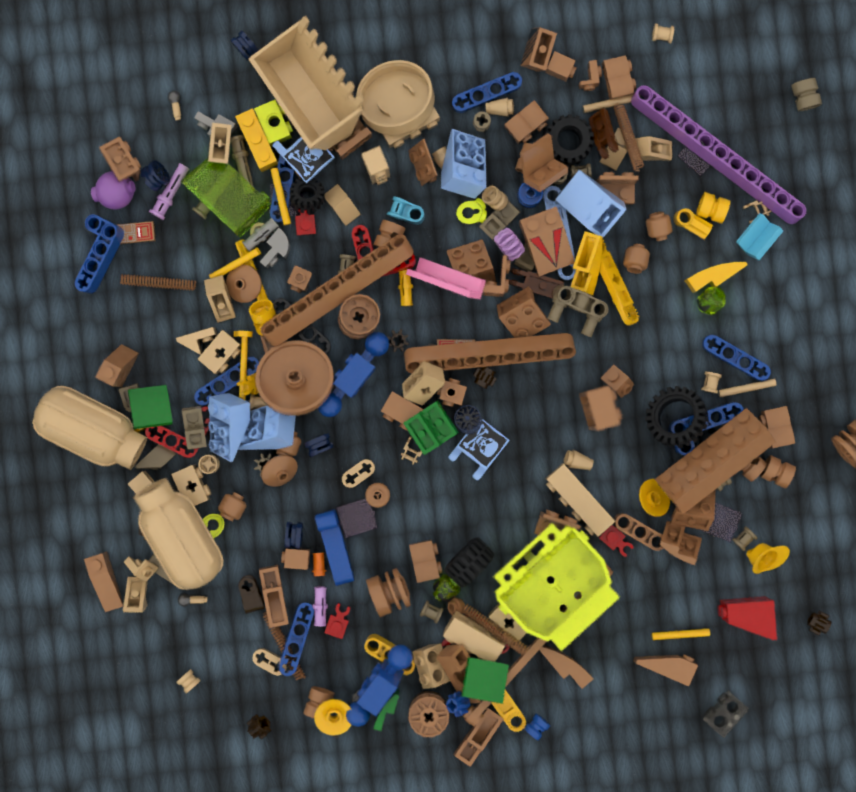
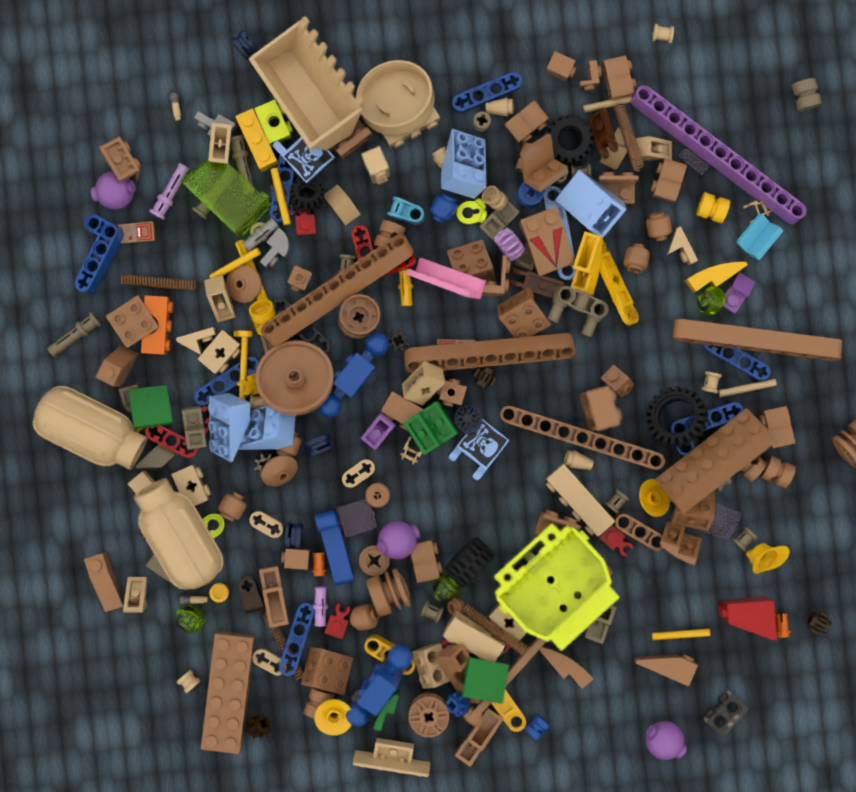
tan bracket [124,557,158,582] -> none
dark blue wheel [140,160,170,191] -> none
tan wheel [198,454,220,474] -> none
medium nougat hinge [409,139,437,186] -> none
medium nougat brick [521,27,557,72] -> none
yellow piece [673,208,713,240] -> none
none -> dark tan pin [47,311,102,357]
none -> medium nougat bracket [106,295,159,348]
none -> orange arch [141,295,174,355]
none -> clear neon green head [175,605,205,633]
none -> medium nougat brick [201,631,256,754]
none -> yellow tile [209,583,229,602]
none -> tan beam [249,511,284,538]
none -> medium nougat bracket [301,647,353,695]
none -> medium nougat head [350,604,380,631]
none -> tan bracket [353,738,430,777]
none -> medium nougat gear [359,545,390,576]
none -> medium lavender slope [361,413,395,450]
none -> medium lavender brick [377,521,420,560]
none -> blue head [430,193,458,223]
none -> medium nougat beam [500,406,665,470]
none -> dark tan brick [584,605,617,644]
none -> dark tan bush [604,489,630,514]
none -> medium lavender brick [646,721,687,760]
none -> medium nougat brick [650,158,687,203]
none -> tan slope [666,226,698,266]
none -> medium nougat beam [673,319,843,361]
none -> medium lavender slope [718,272,755,314]
none -> orange pin [775,613,791,638]

